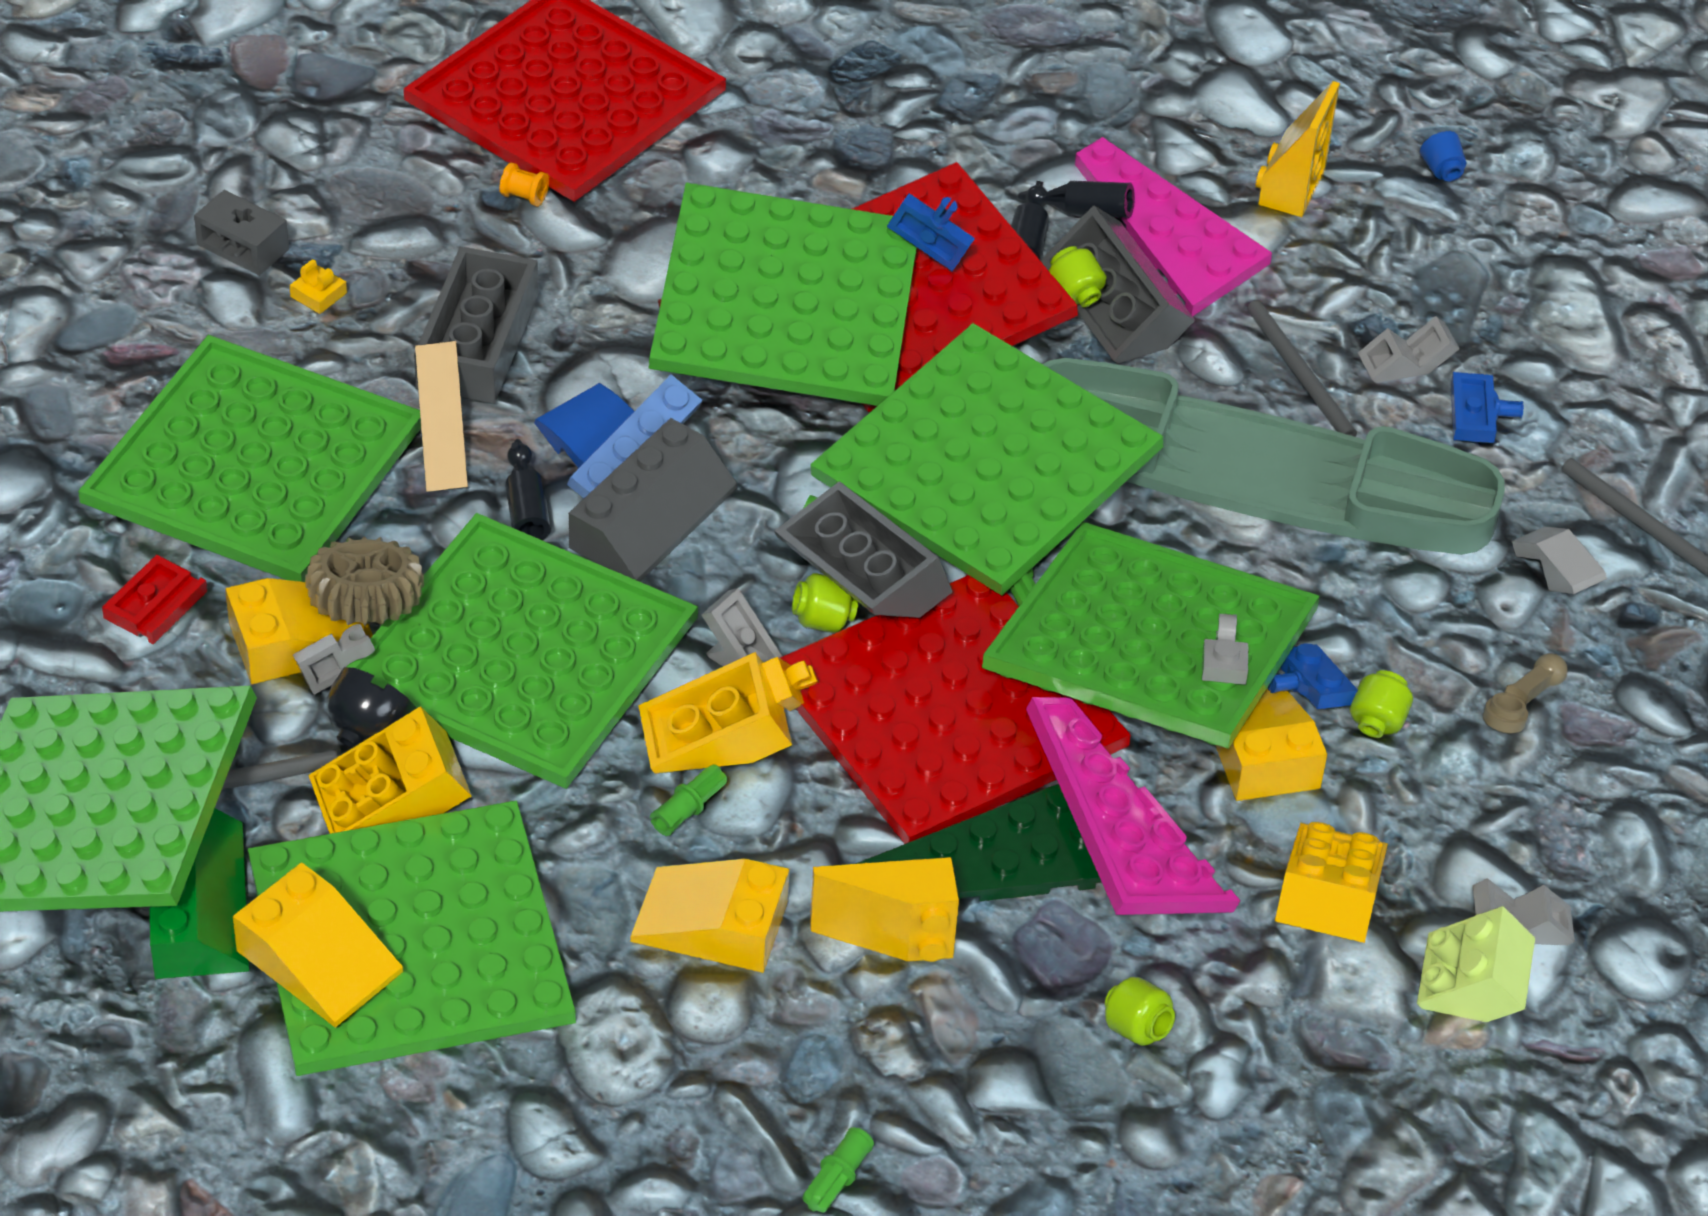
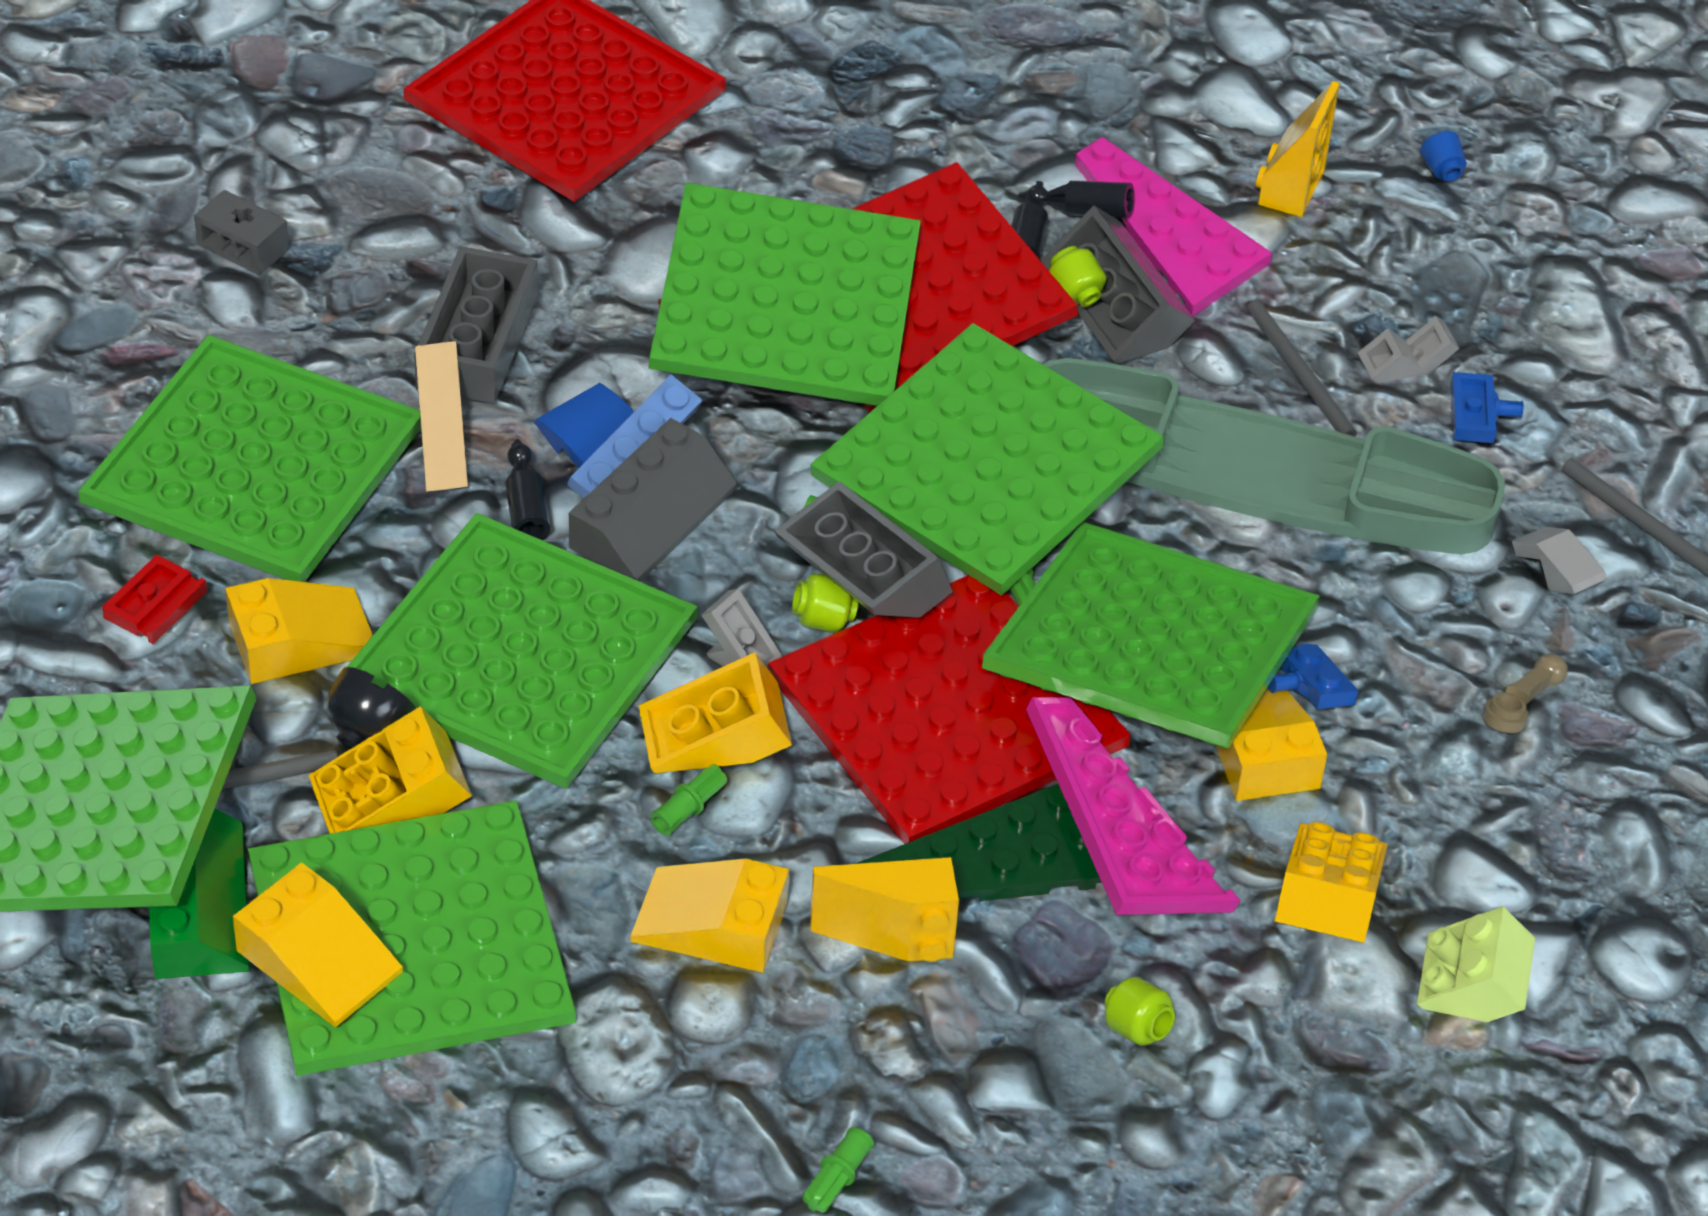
yellow tile [289,259,347,314] -> none
light grey plate [293,624,375,695] -> none
dark tan gear [305,536,424,626] -> none
light orange bush [499,162,549,207] -> none
yellow tile [762,657,818,711] -> none
blue plate [887,193,975,272] -> none
light grey plate [1202,613,1248,685] -> none
lime head [1349,670,1413,738] -> none
light grey slope [1473,878,1575,946] -> none

